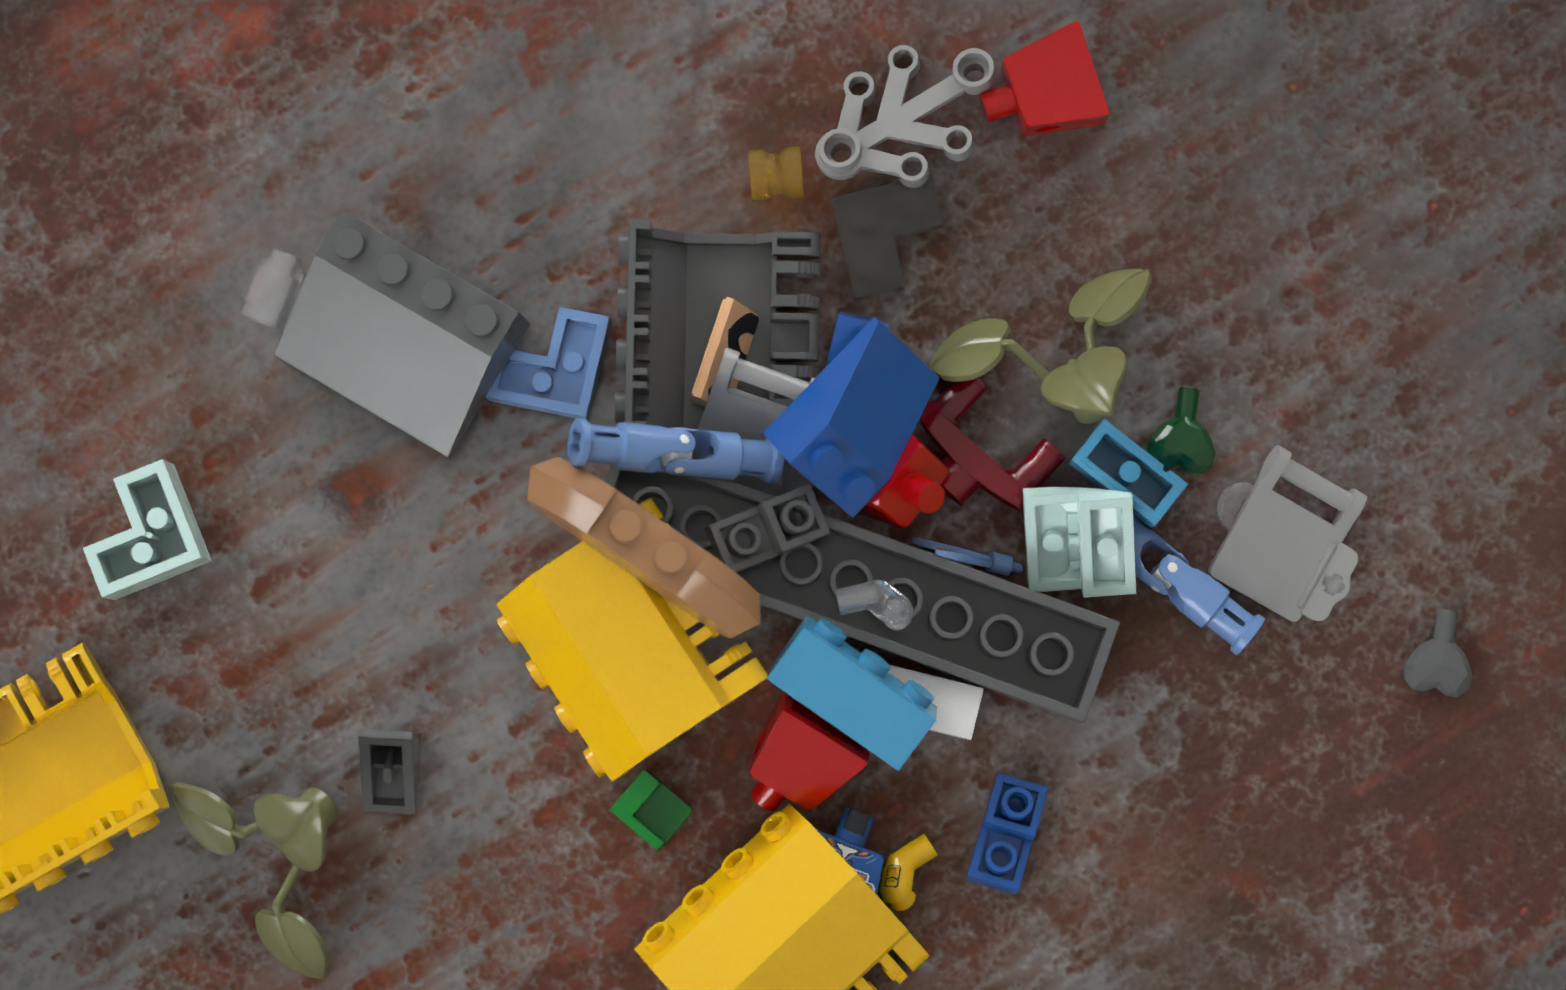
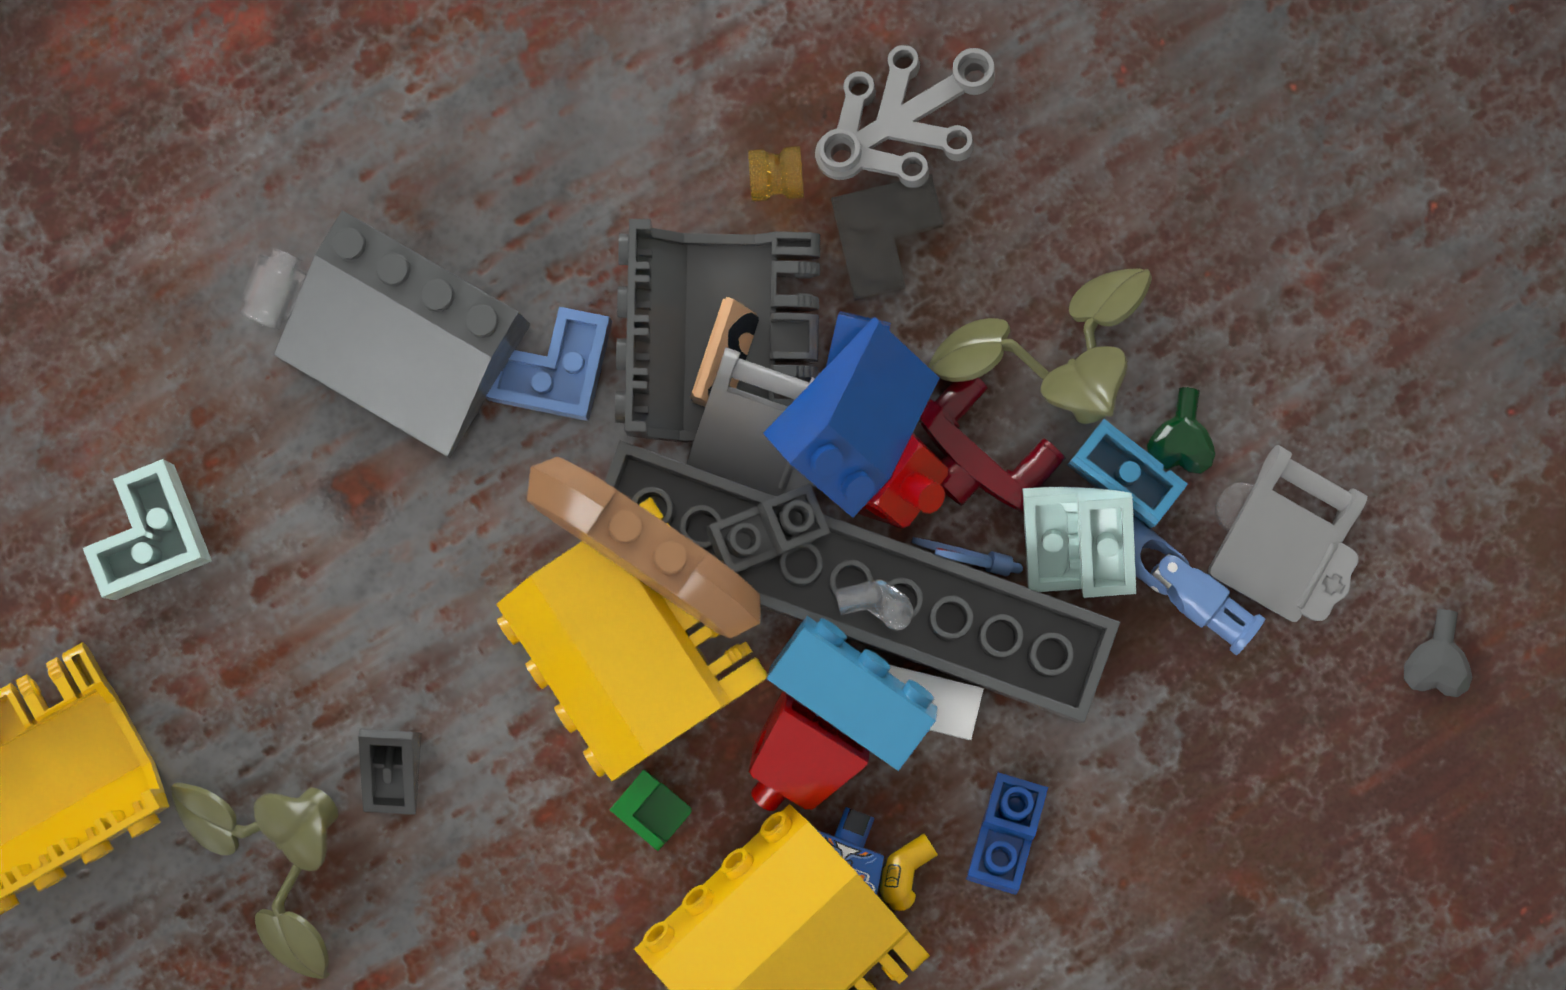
medium blue piece [567,418,784,484] -> none
red torso [979,21,1110,136] -> none

